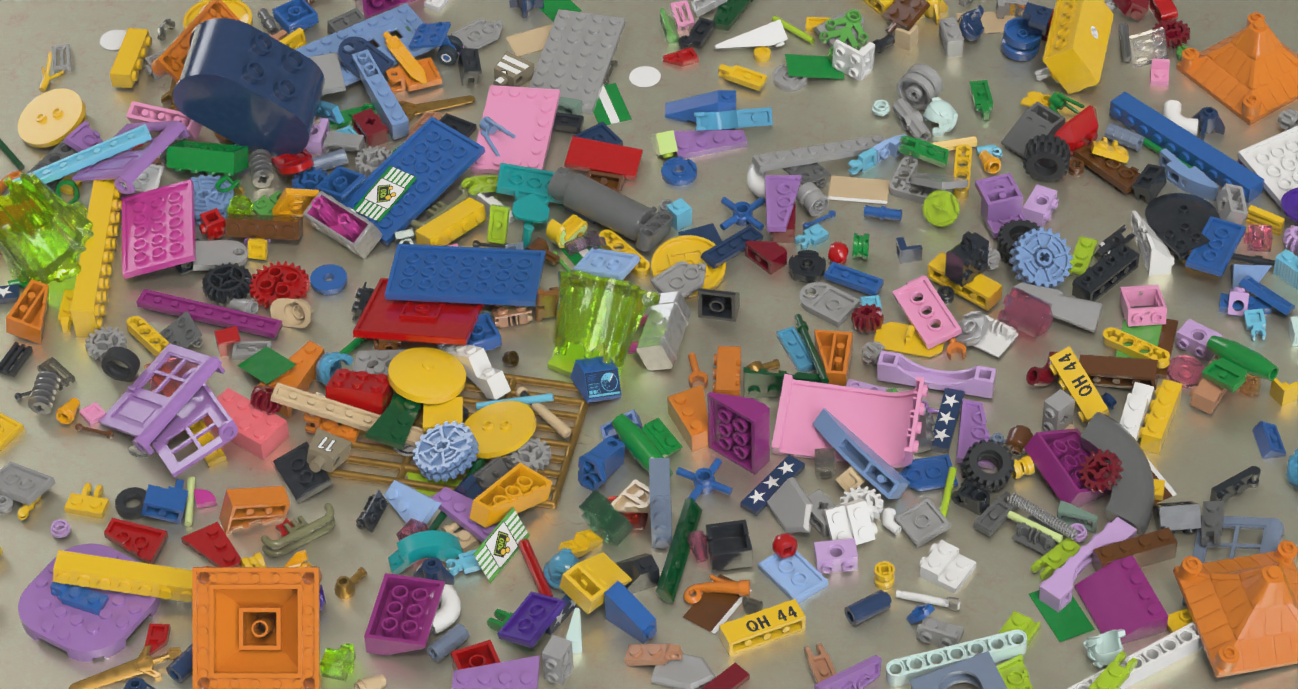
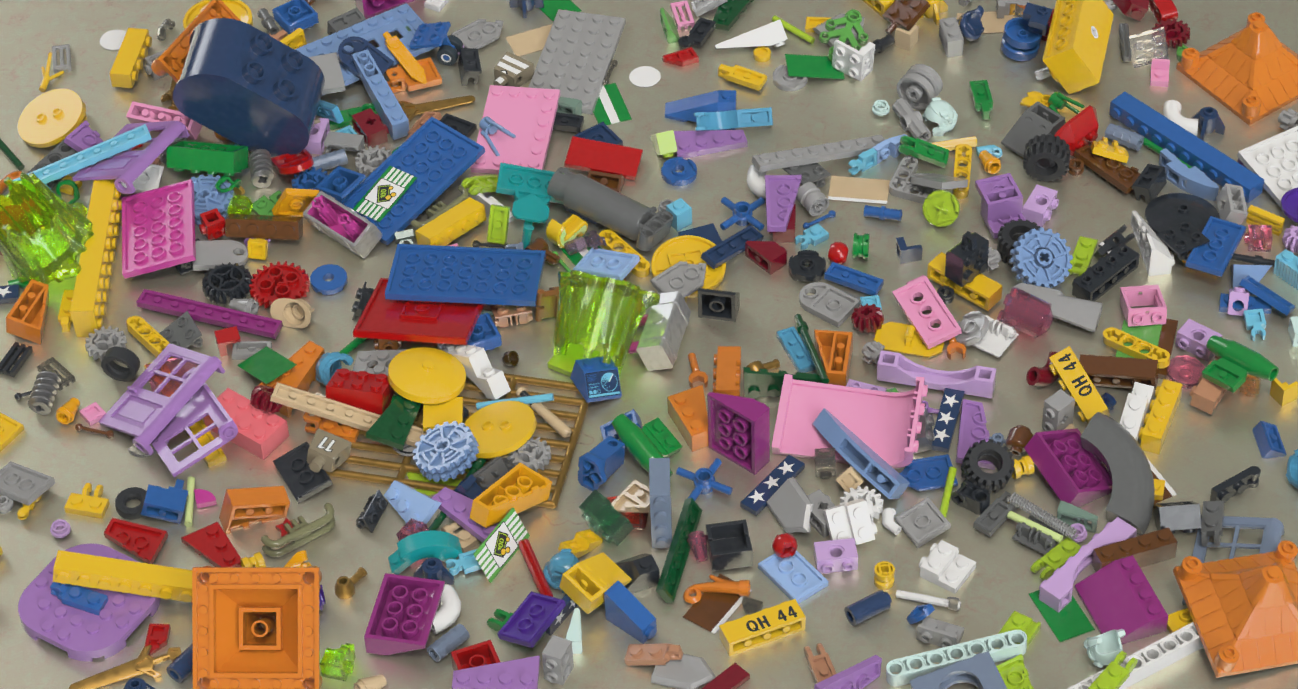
dark red gear [1079,449,1124,493] -> none

